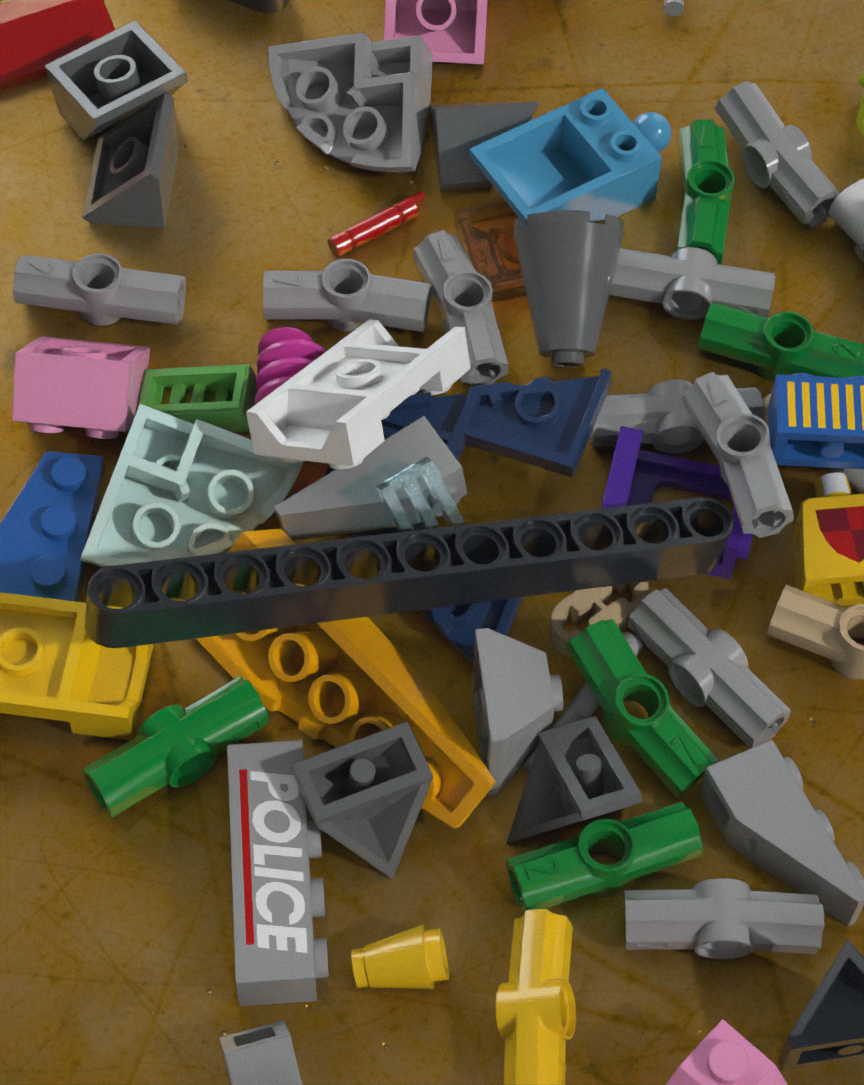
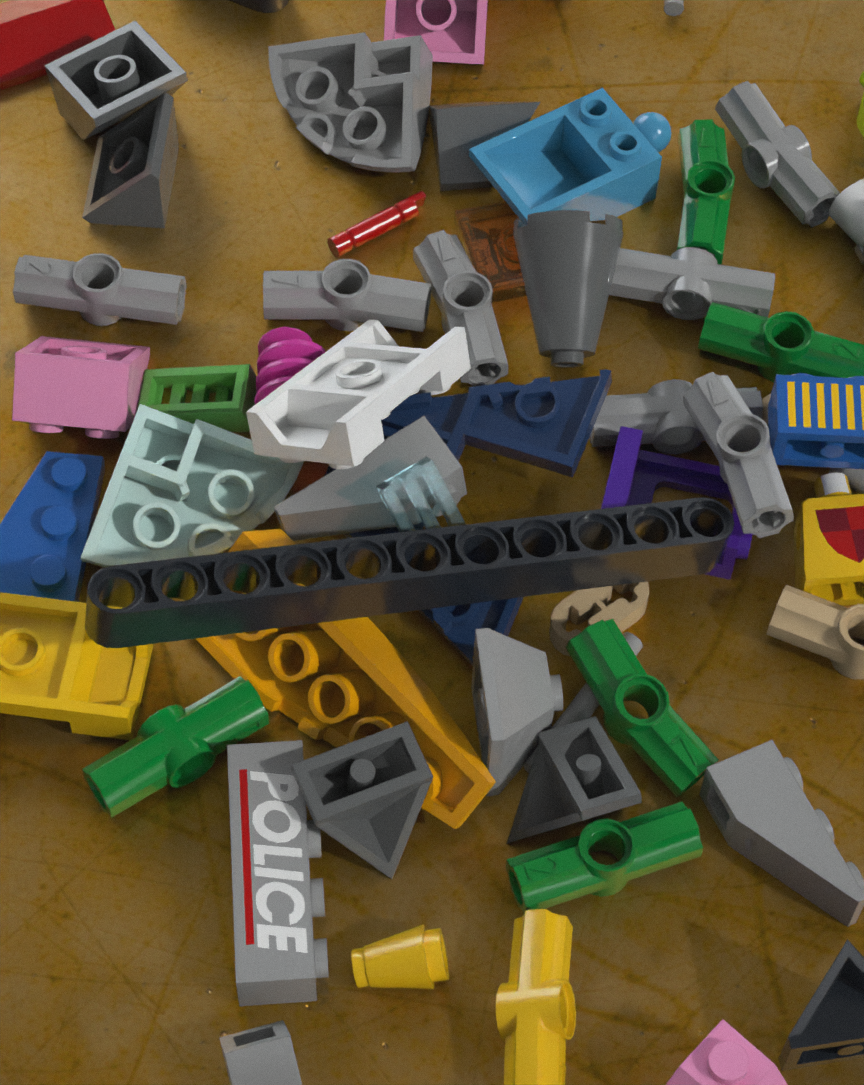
light grey piece [625,878,825,959] -> none
light grey piece [627,588,791,749] -> none

